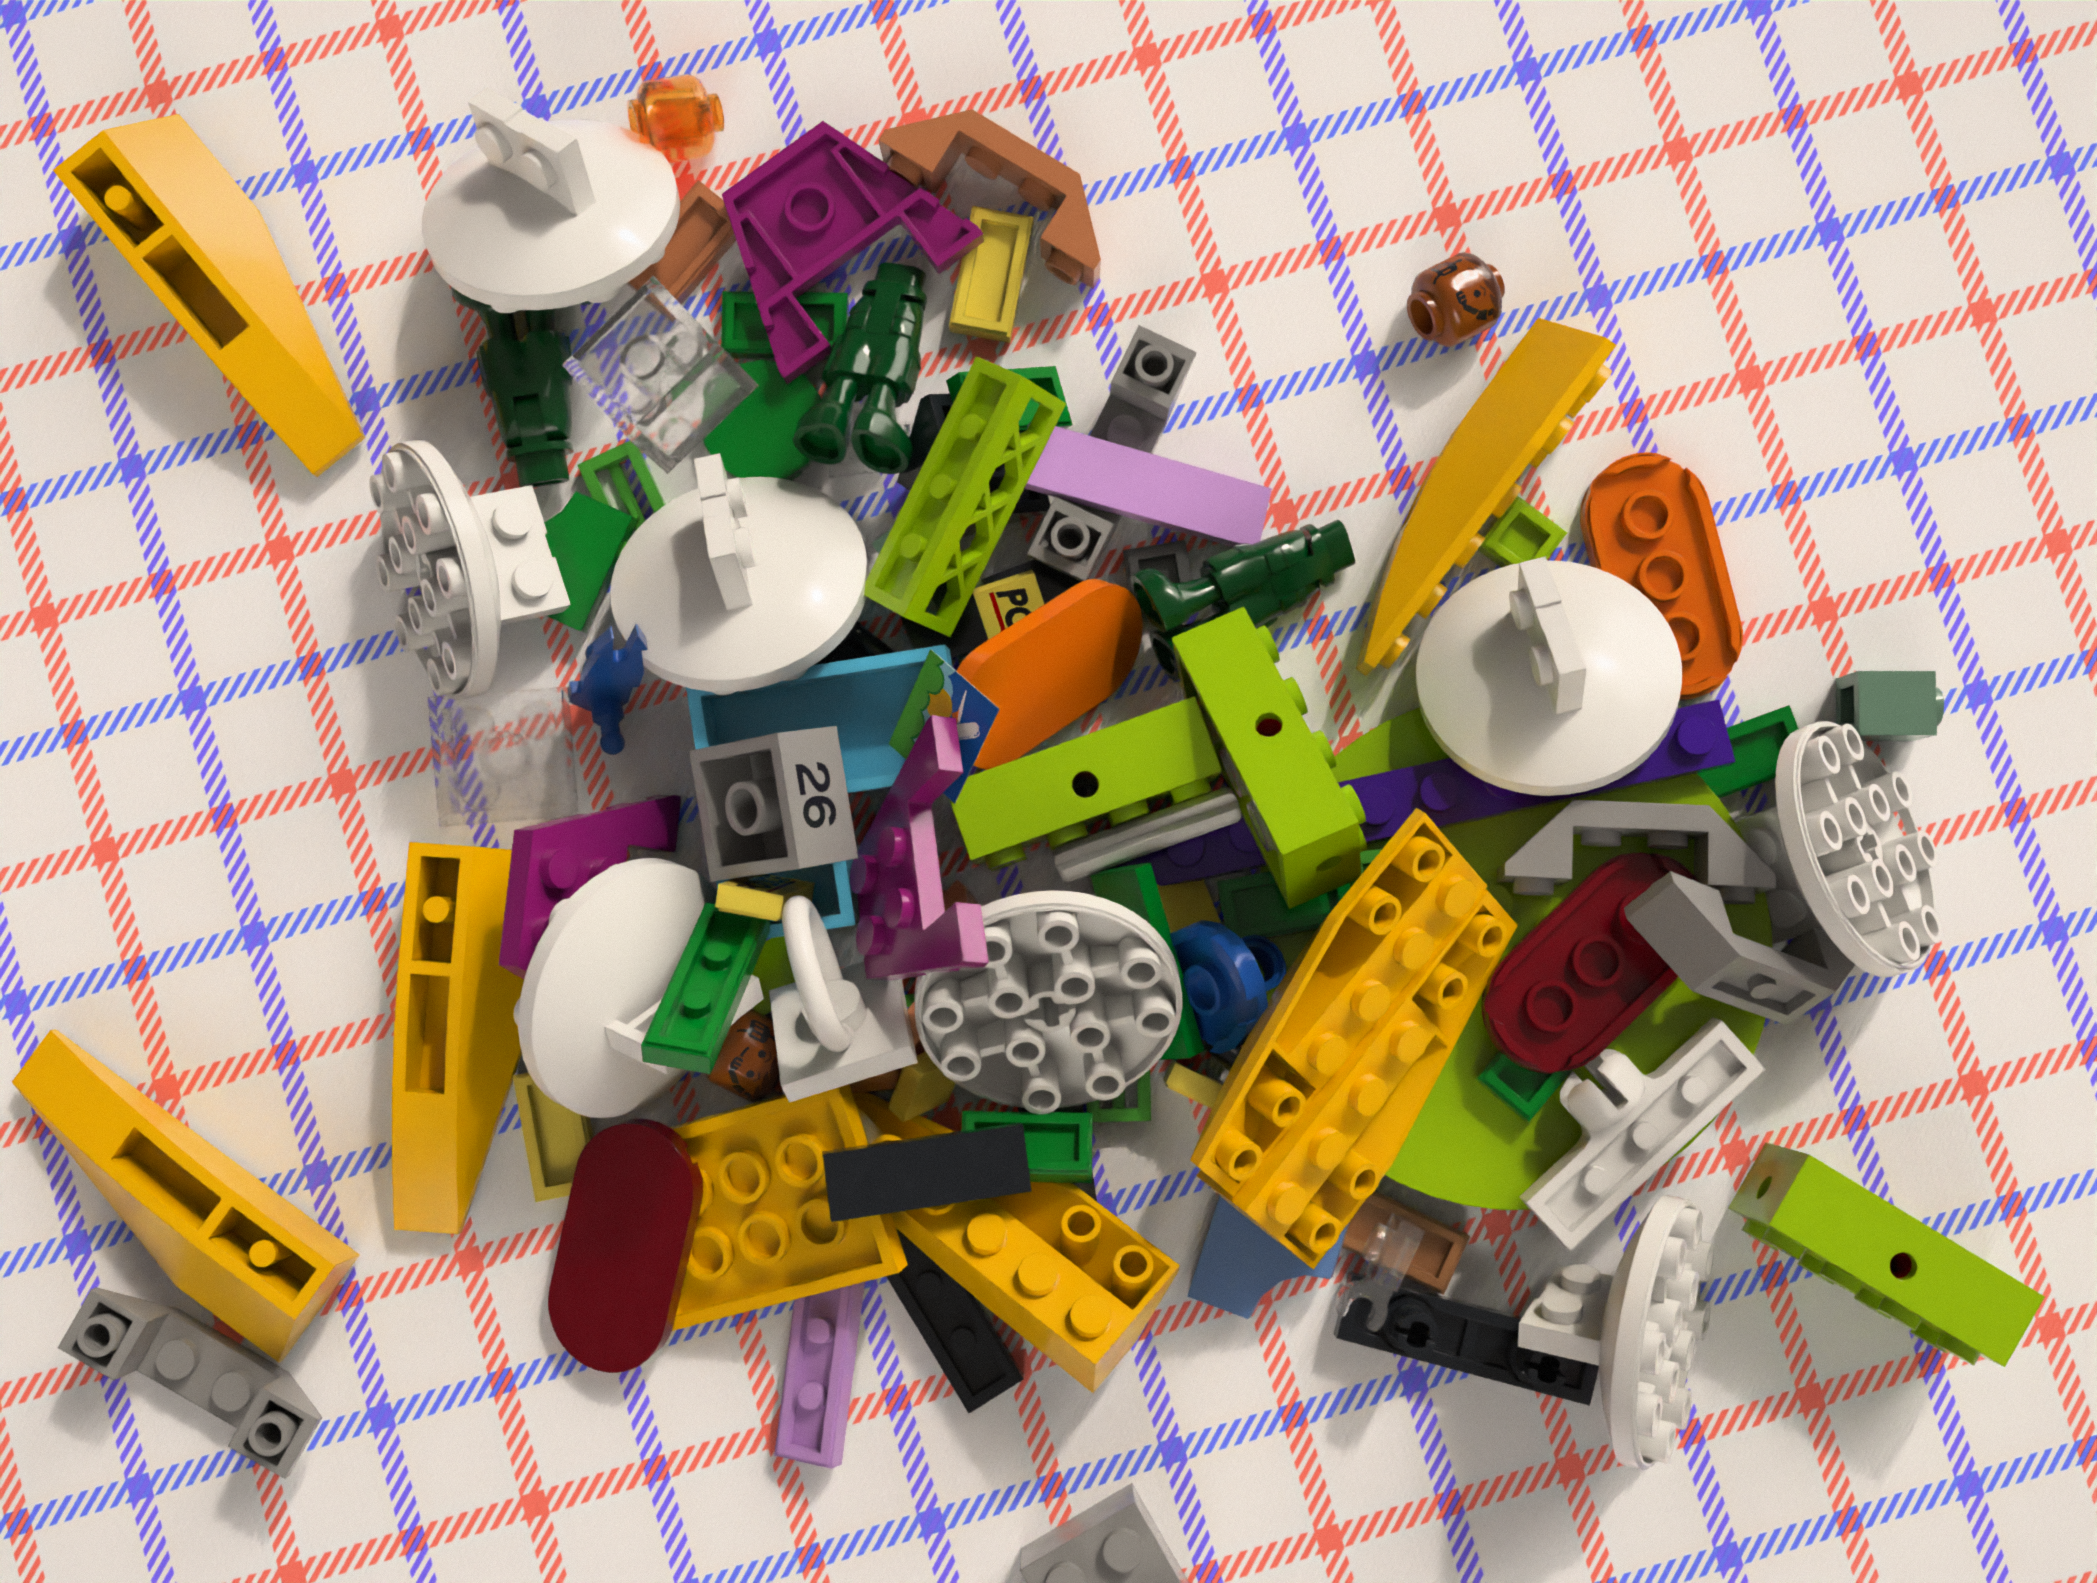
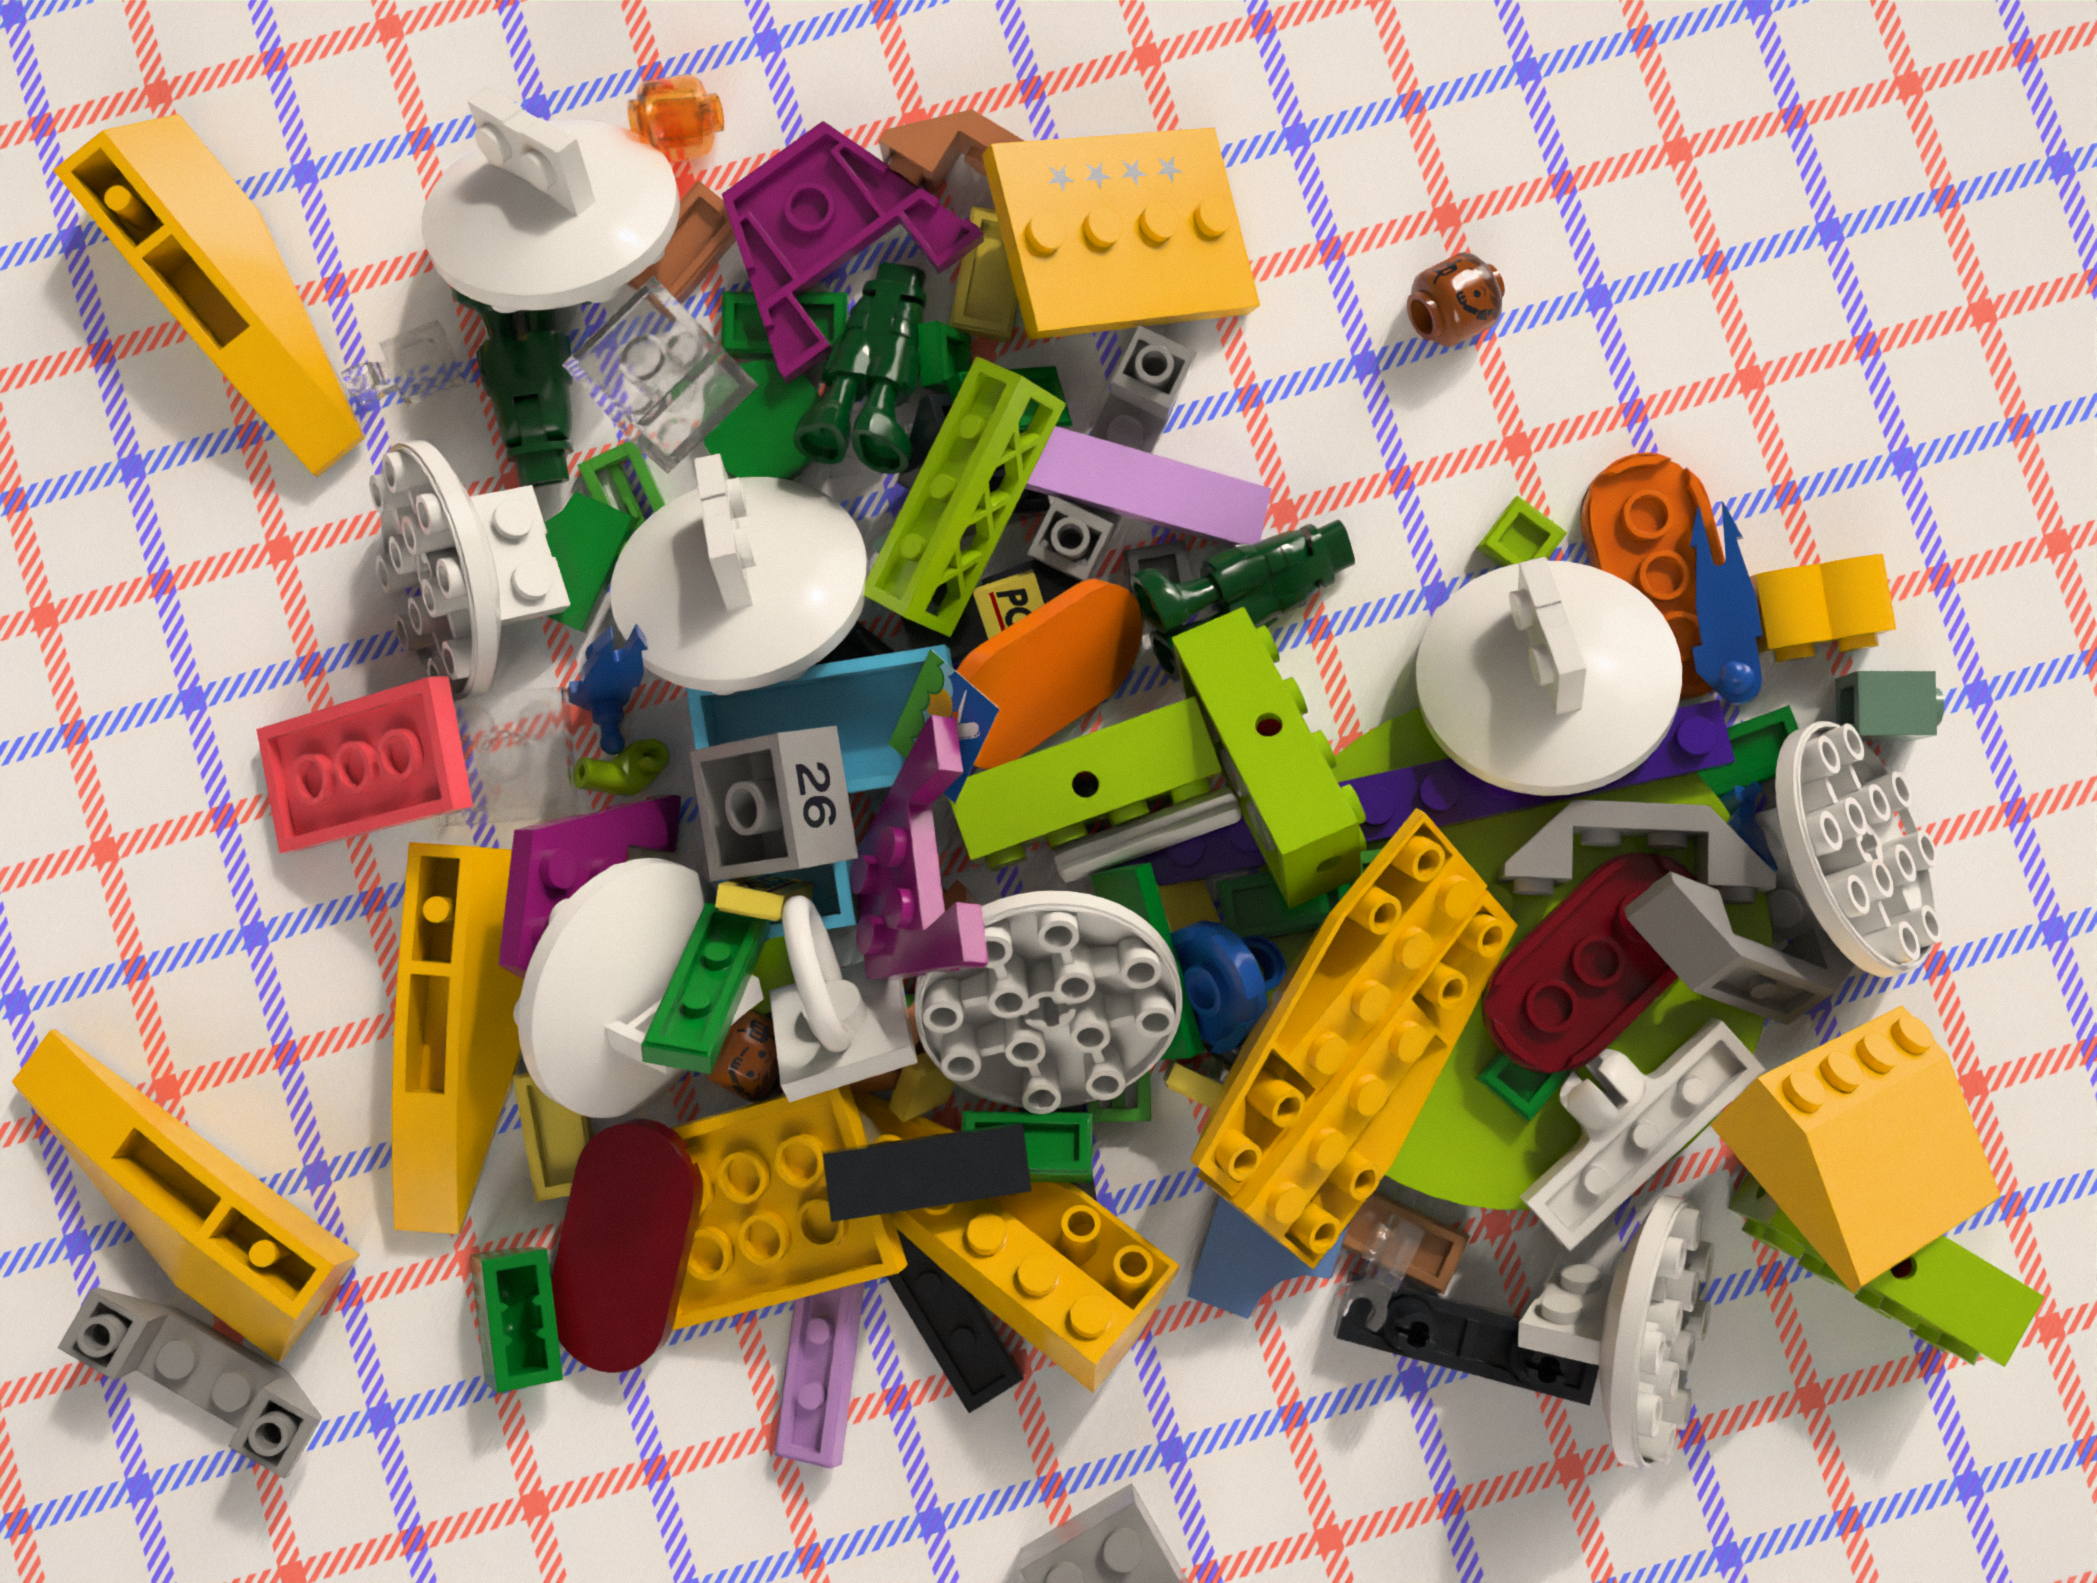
yellow wedge [1356,318,1617,676] -> none
none -> coral plate [256,676,473,854]
none -> clear plate [340,320,466,406]
none -> green brick [470,1247,563,1393]
none -> lime arm [573,738,670,796]
none -> green tile [917,320,972,394]
none -> yellow plate [982,127,1260,340]
none -> blue piece [1690,502,1763,705]
none -> yellow slope [1710,1005,2001,1293]
none -> blue piece [1720,781,1779,872]
none -> yellow brick [1750,554,1896,663]

